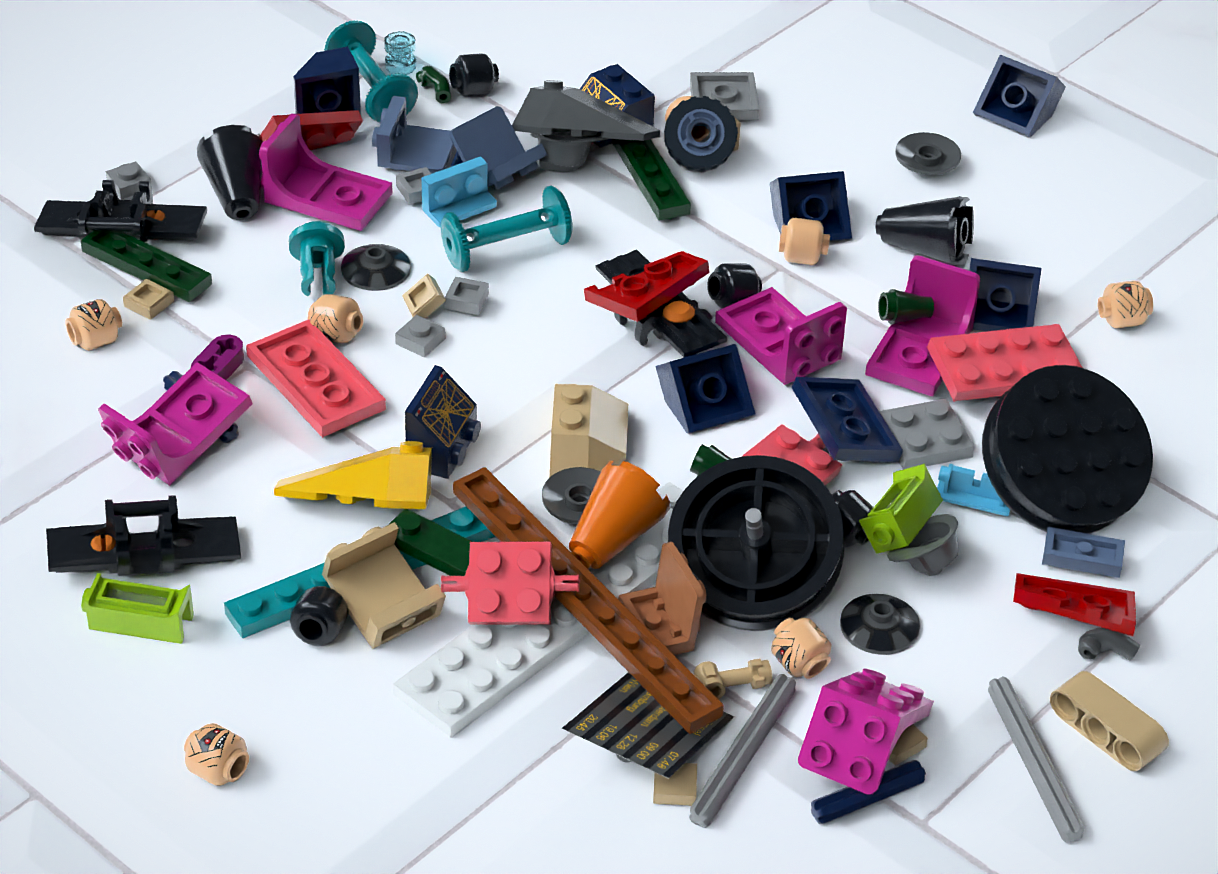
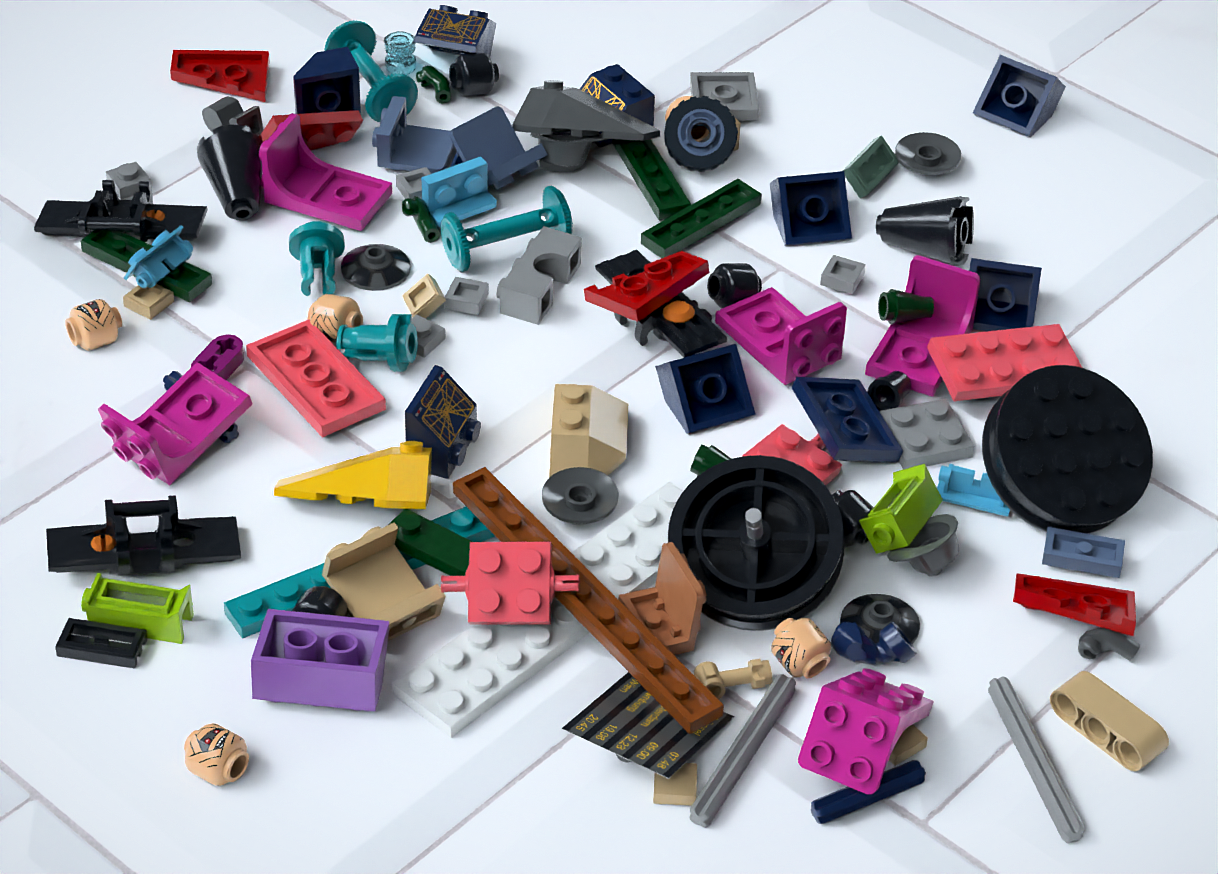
orange cone [569,461,670,569] -> none
light nougat head [778,218,830,265] -> none
light nougat head [1097,280,1153,328] -> none
none -> black tile [55,618,148,669]
none -> medium azure hinge [124,225,193,288]
none -> red wing [170,50,270,102]
none -> dark grey leg [202,96,264,136]
none -> medium lavender slope [250,609,389,712]
none -> teal piece [336,314,418,372]
none -> dark green arm [402,196,440,243]
none -> dark blue slope [414,5,497,57]
none -> light grey arch [496,226,582,325]
none -> dark green plate [640,178,762,258]
none -> light grey plate [820,255,866,295]
none -> dark blue arm [831,621,917,666]
none -> sand green plate [842,135,899,198]
none -> black piece [867,371,911,411]

